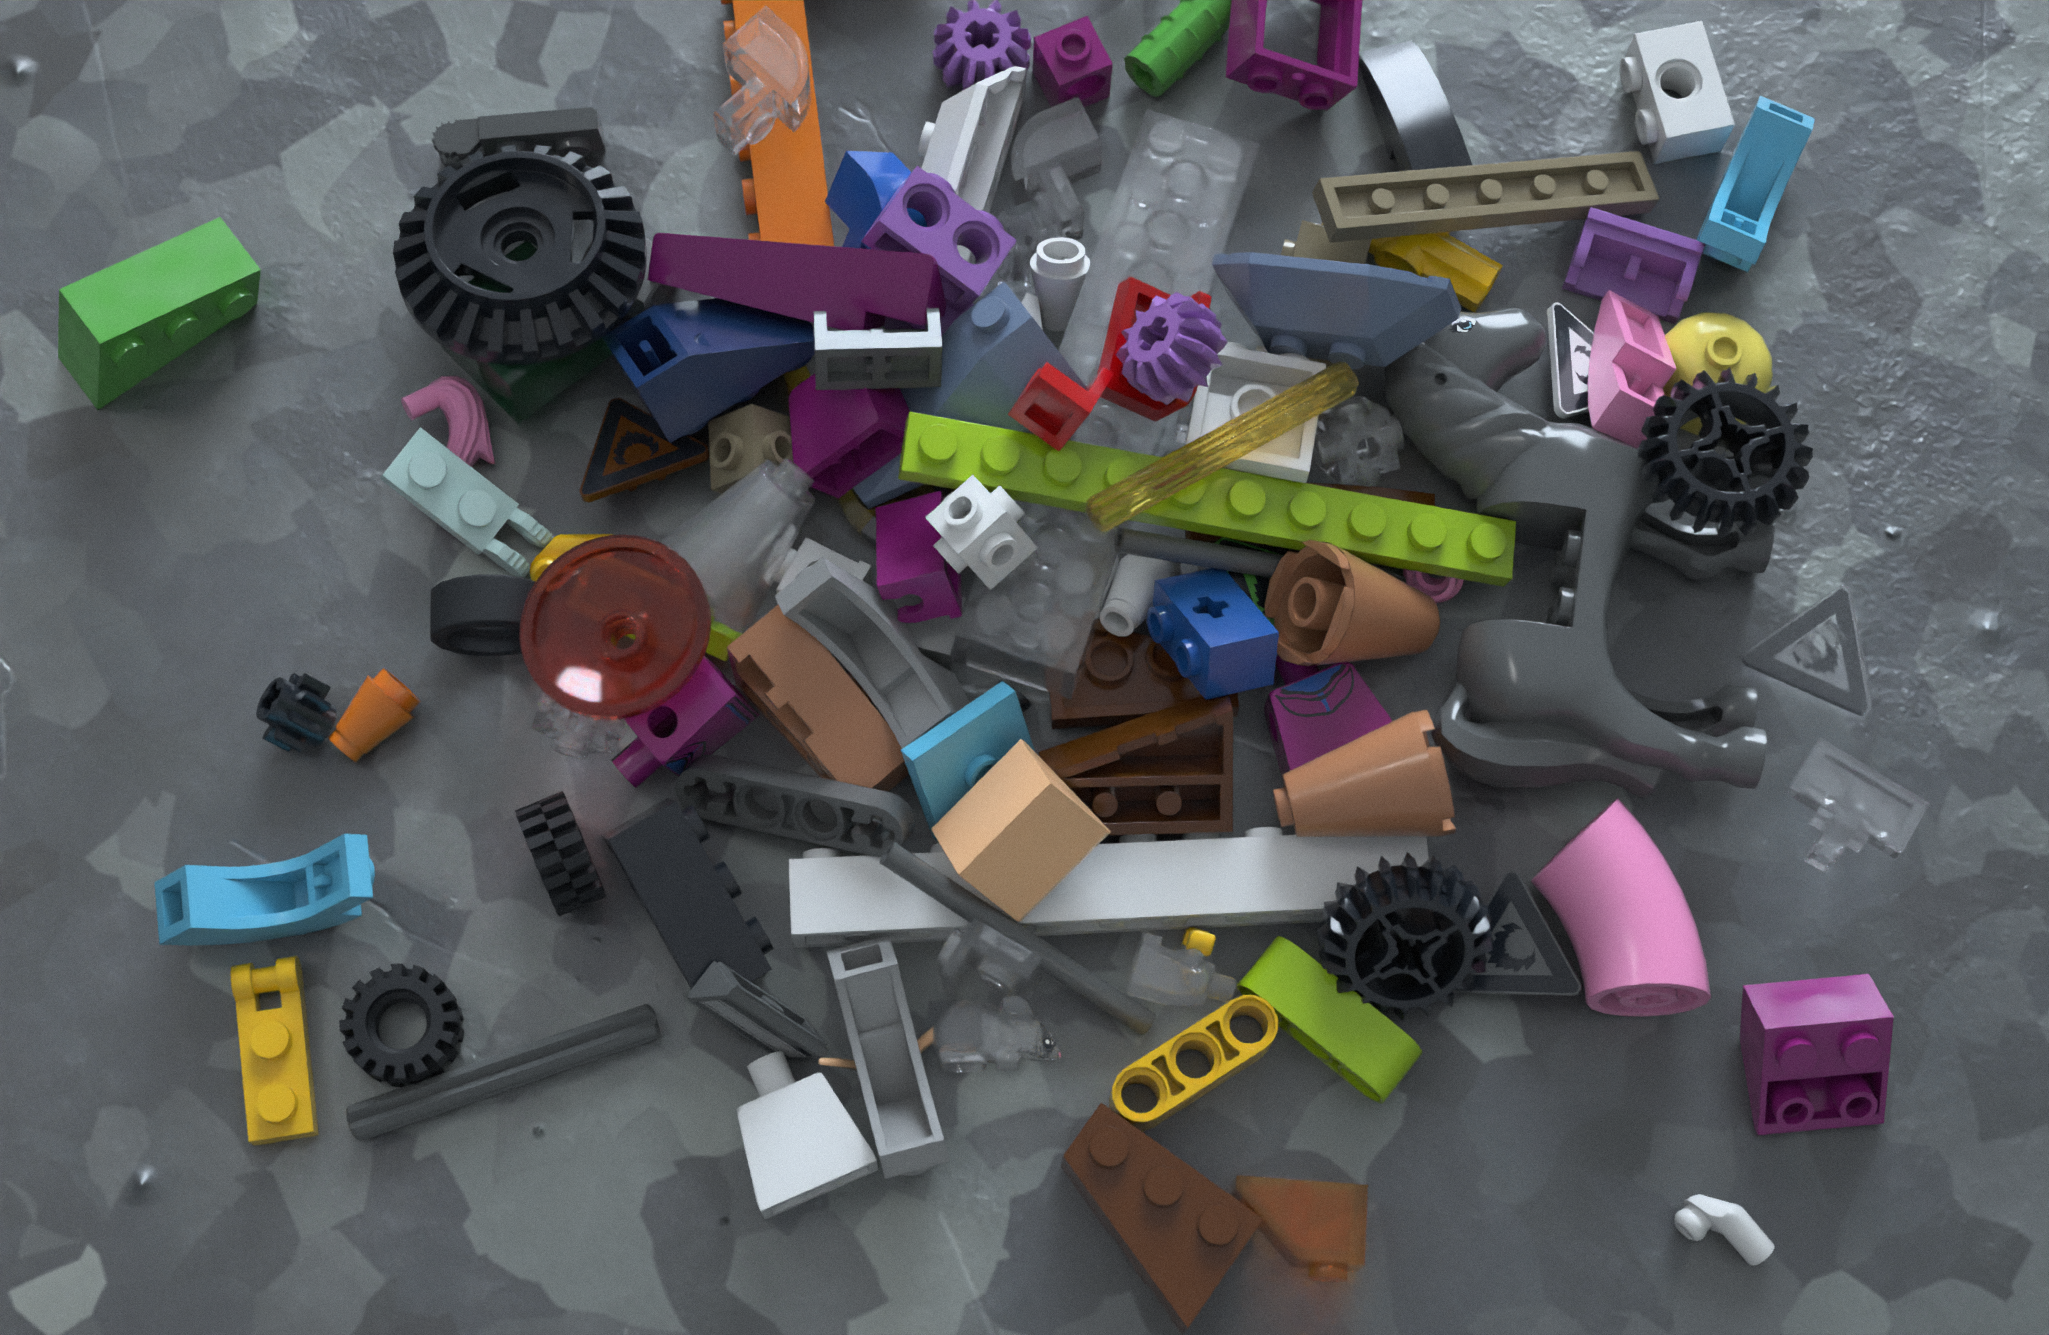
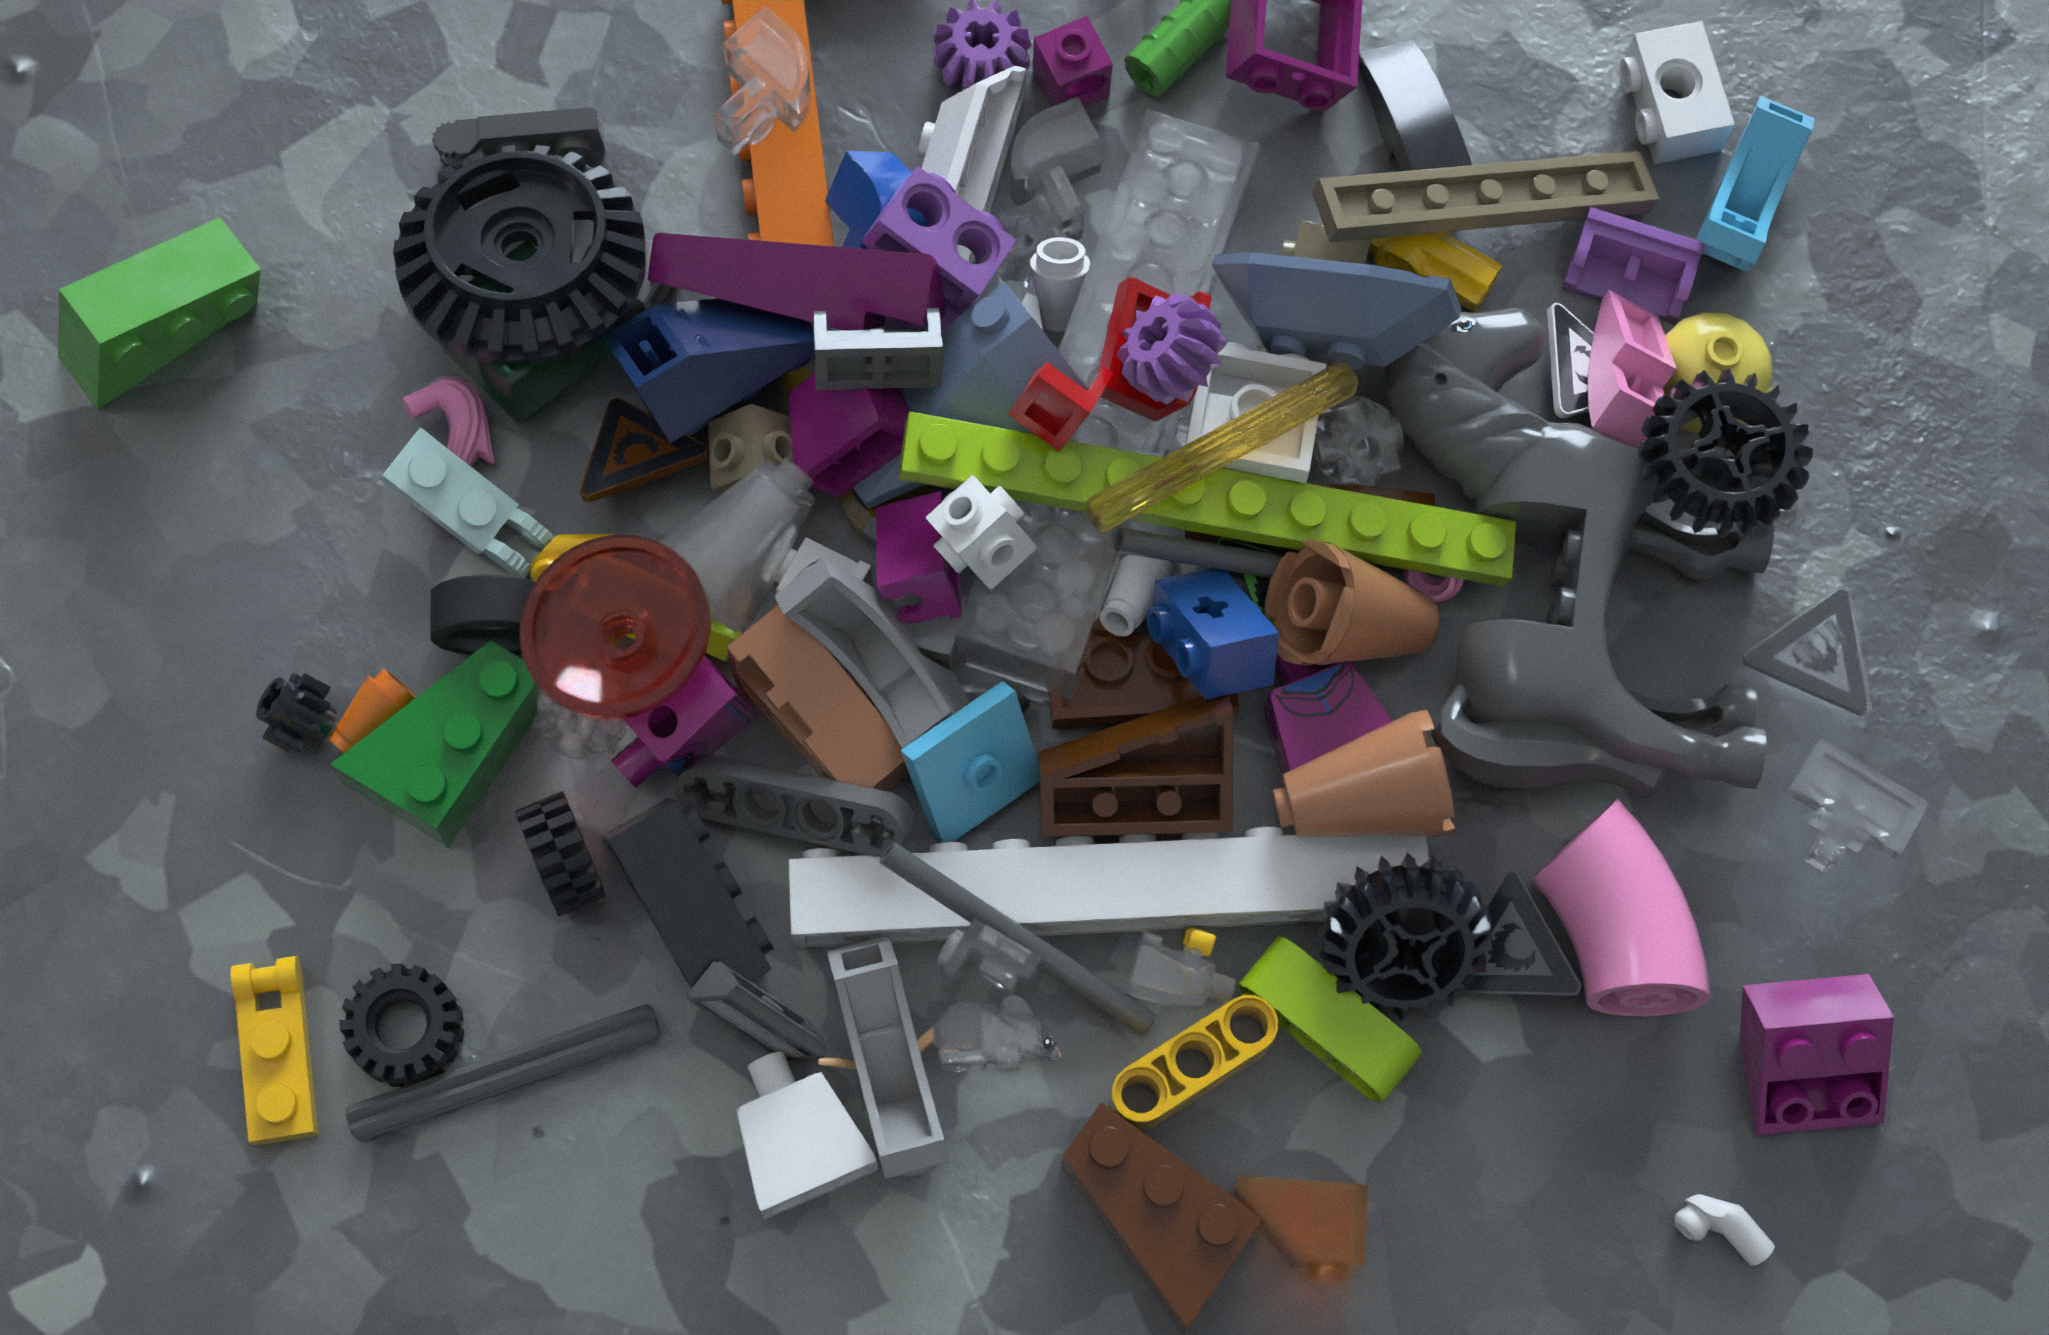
medium azure arch [154,834,375,945] -> none
light nougat slope [931,739,1111,922] -> none
none -> green wedge [330,640,553,847]

